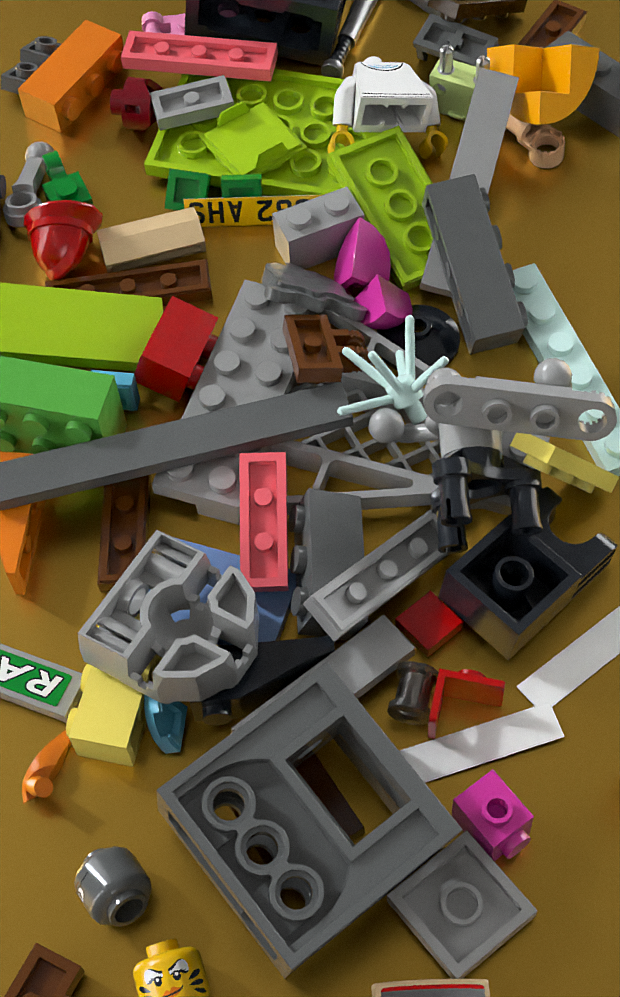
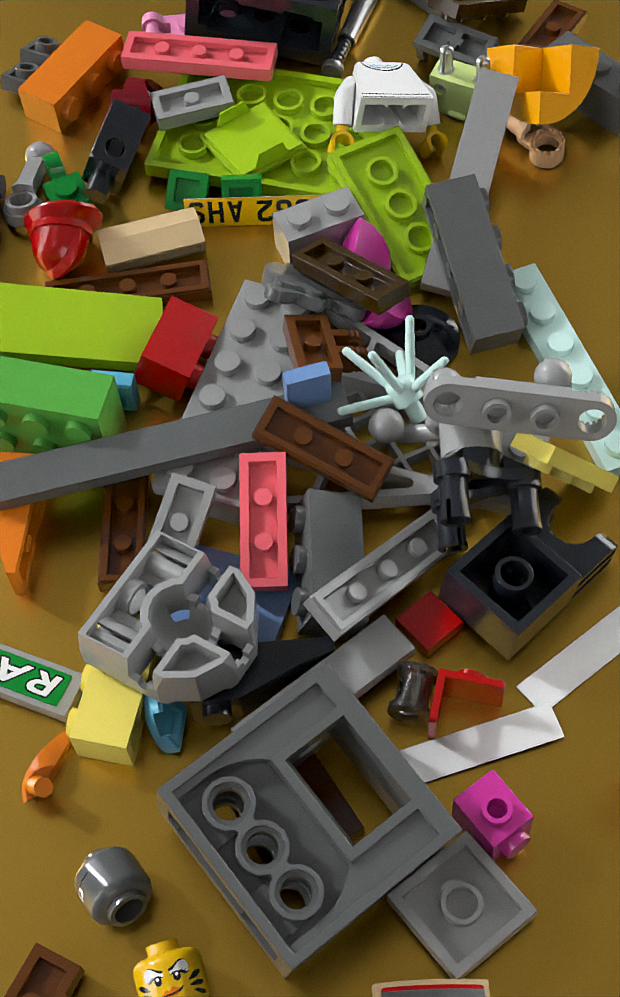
none -> black torso [82,98,151,203]
none -> light grey plate [147,472,217,554]
none -> reddish brown tile [252,395,395,503]
none -> medium blue tile [282,361,332,408]
none -> dark brown plate [292,237,411,315]

